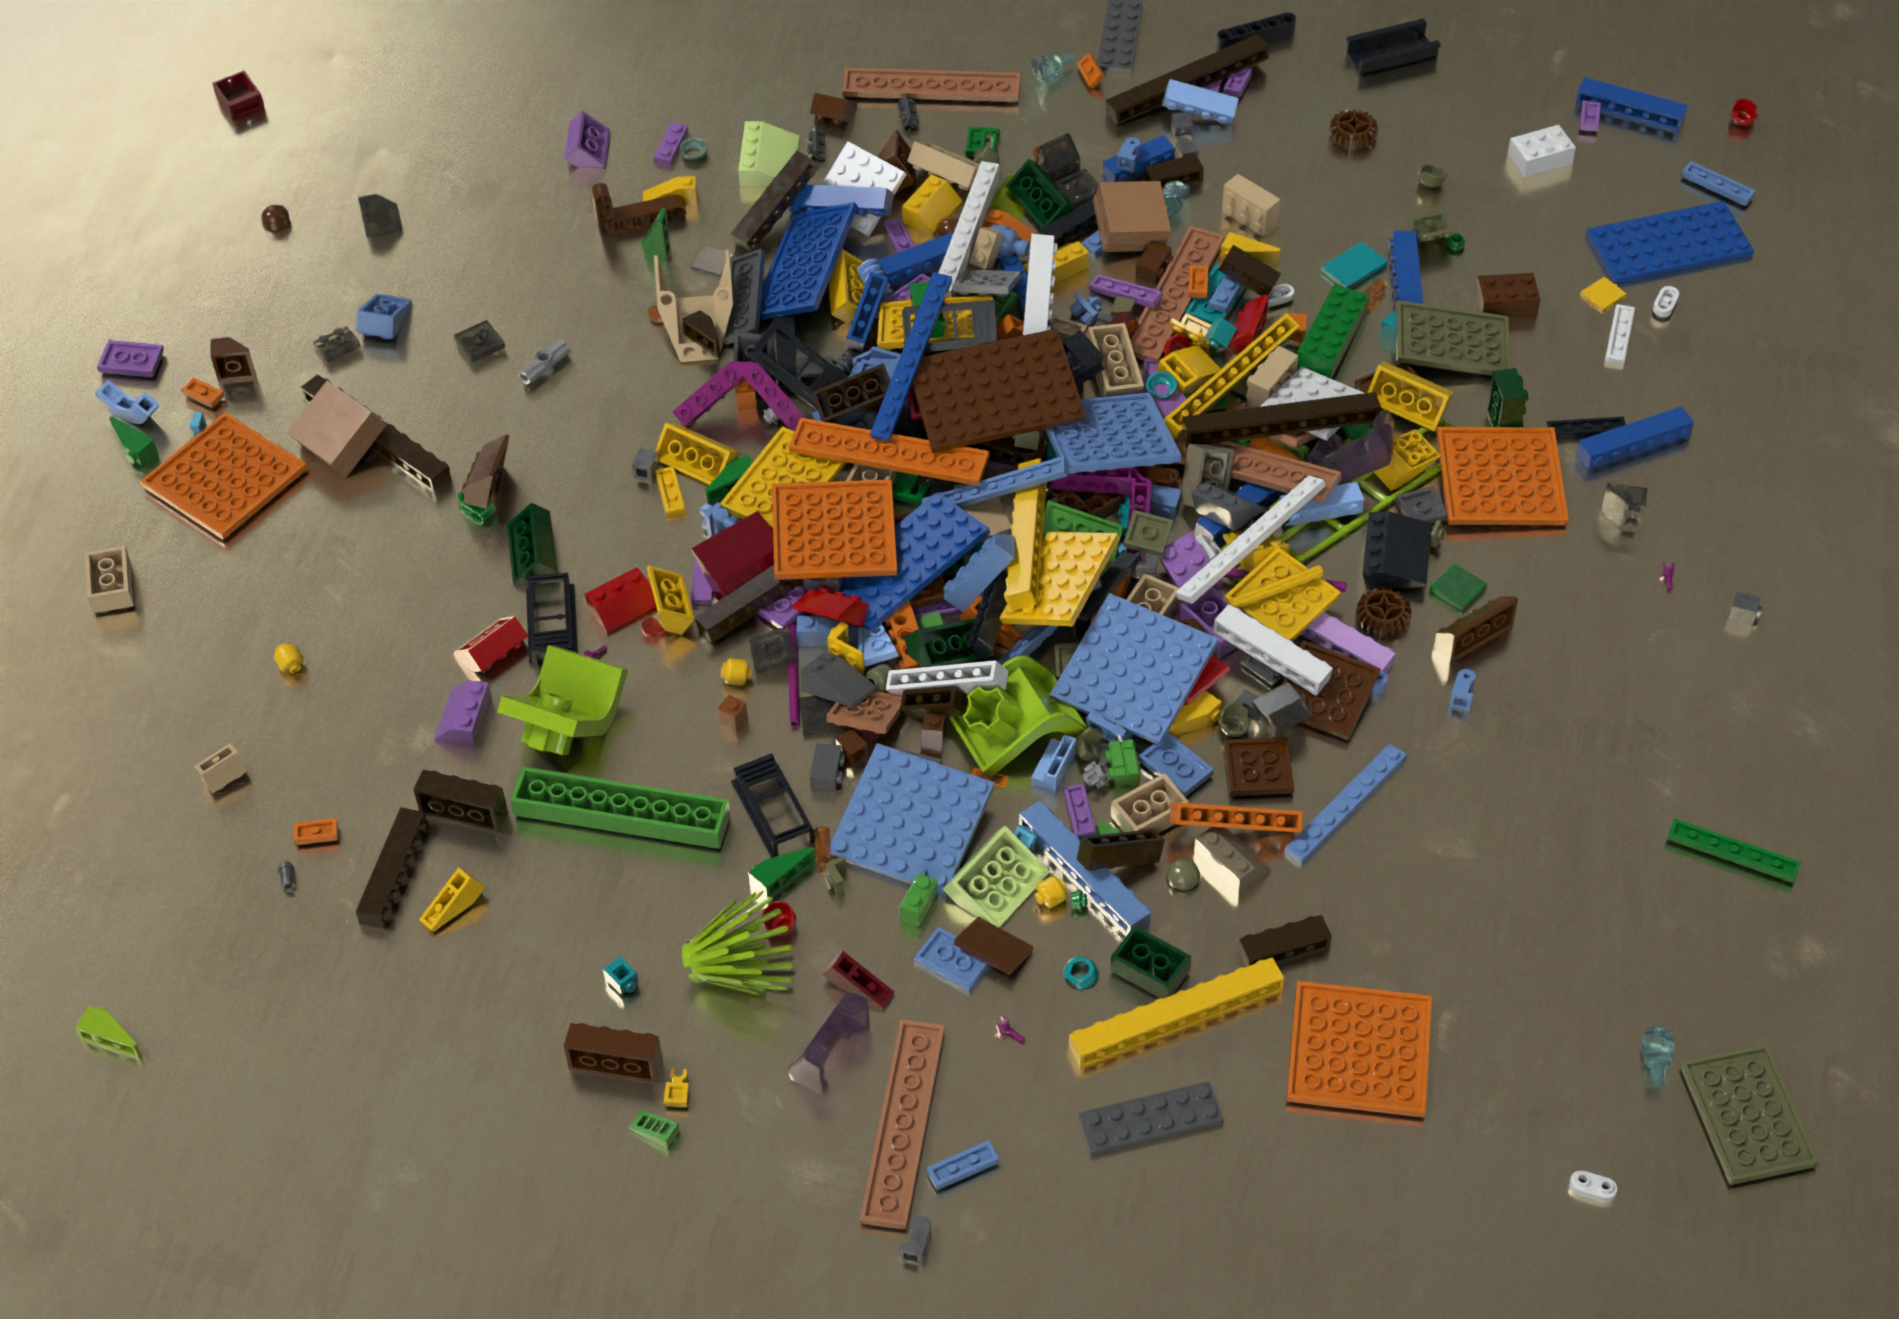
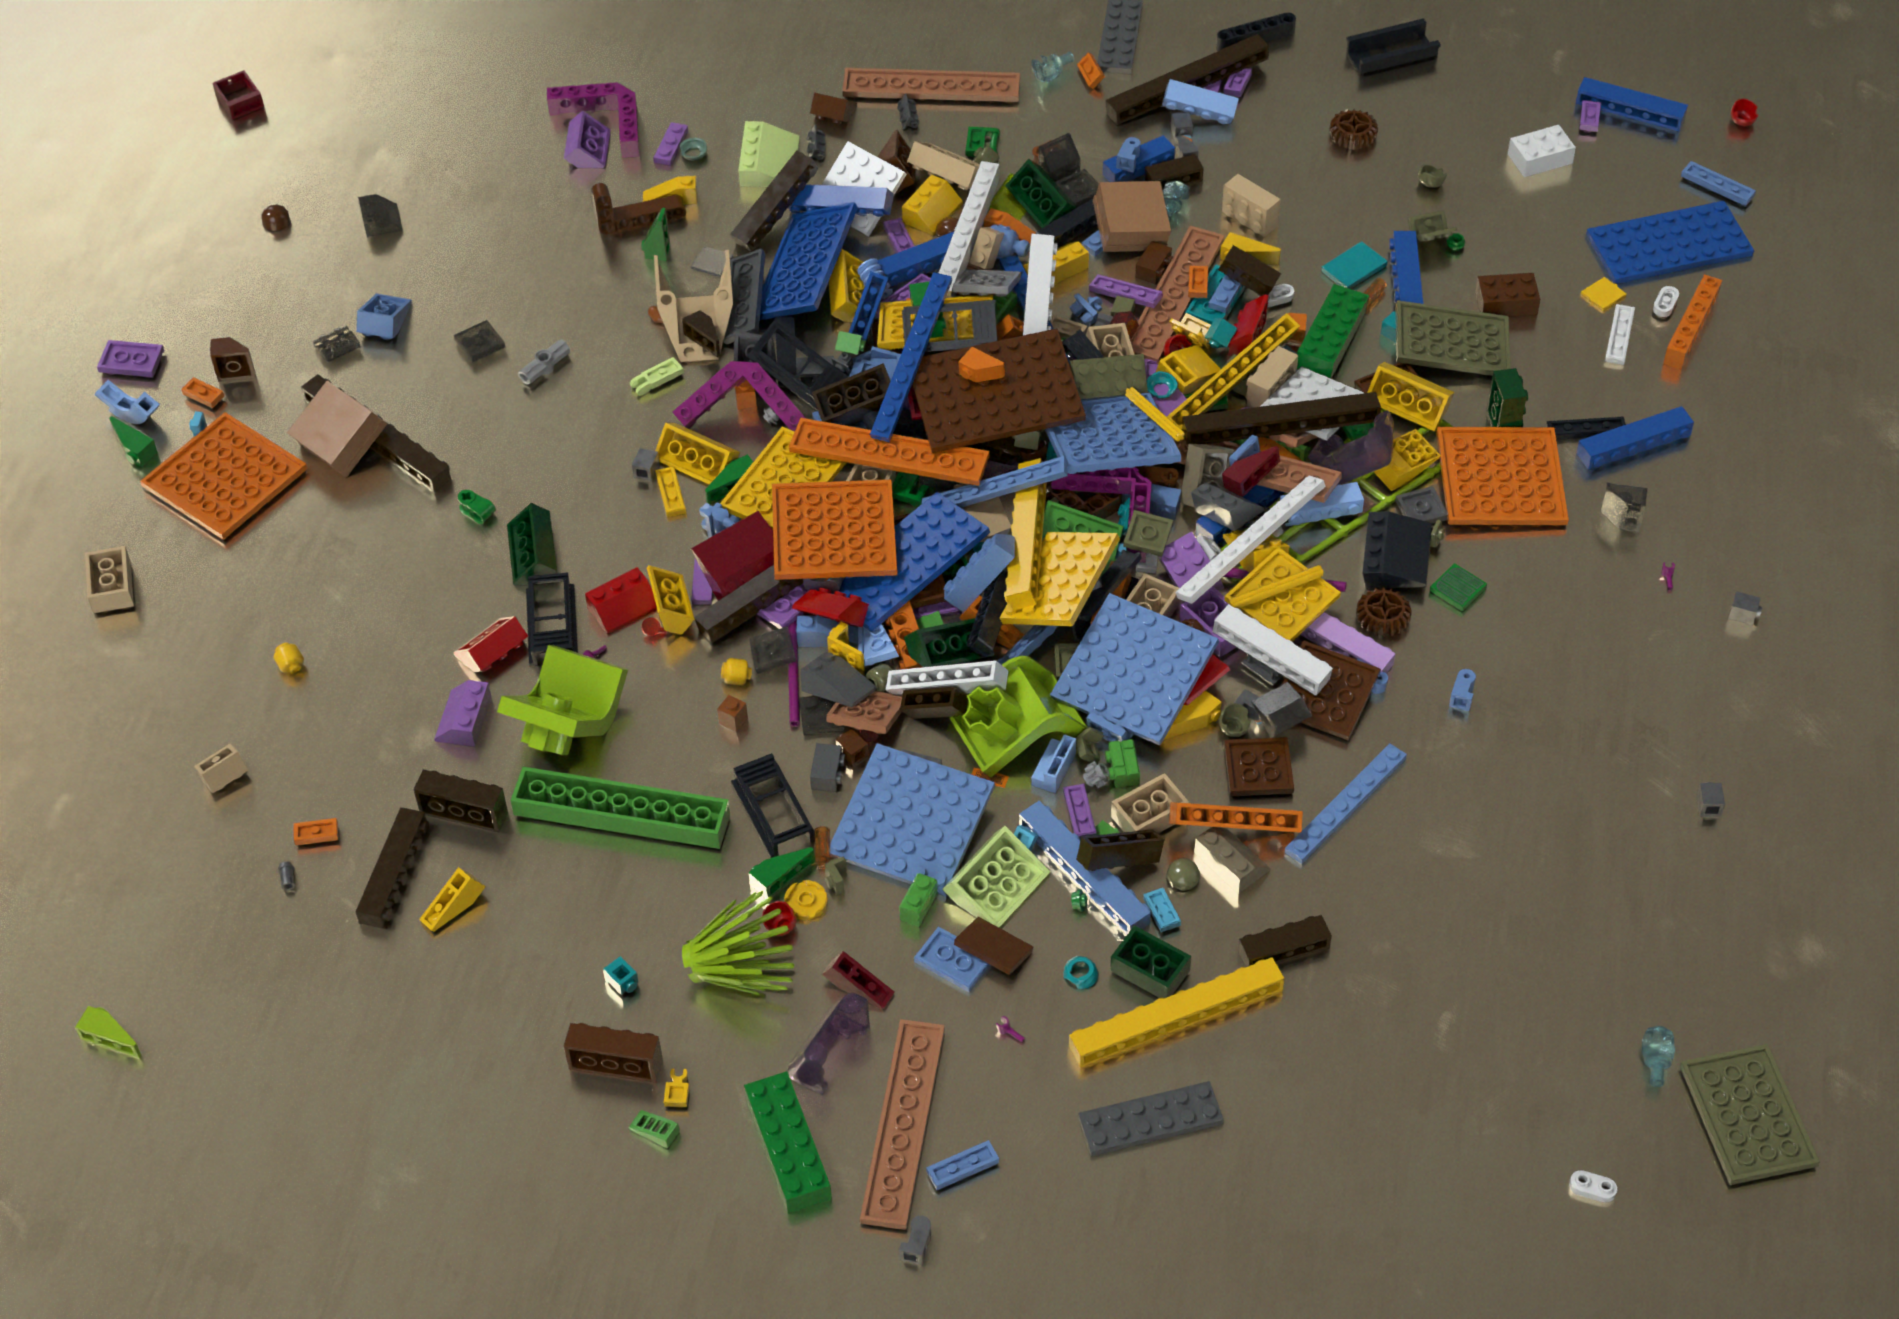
reddish brown slope [461,434,510,509] -> none
reddish brown slope [920,713,945,759] -> none
yellow head [1034,876,1068,908] -> none
medium blue plate [1139,732,1214,797] -> none
orange plate [1286,981,1432,1118] -> none
reddish brown slope [1434,596,1518,661] -> none
green plate [1667,818,1801,883] -> none
none -> magenta brick [547,82,640,158]
none -> yellowish green hinge [630,357,684,396]
none -> green brick [744,1071,832,1214]
none -> yellow tile [784,880,828,920]
none -> bright green brick [835,331,866,355]
none -> orange slope [958,347,1005,382]
none -> olive plate [1070,354,1148,399]
none -> yellow axle [1125,387,1185,442]
none -> medium azure plate [1143,888,1181,932]
none -> dark red slope [1222,446,1281,497]
none -> medium blue plate [1229,435,1260,466]
none -> orange brick [1663,274,1722,370]
none -> flat silver brick [1696,782,1725,817]

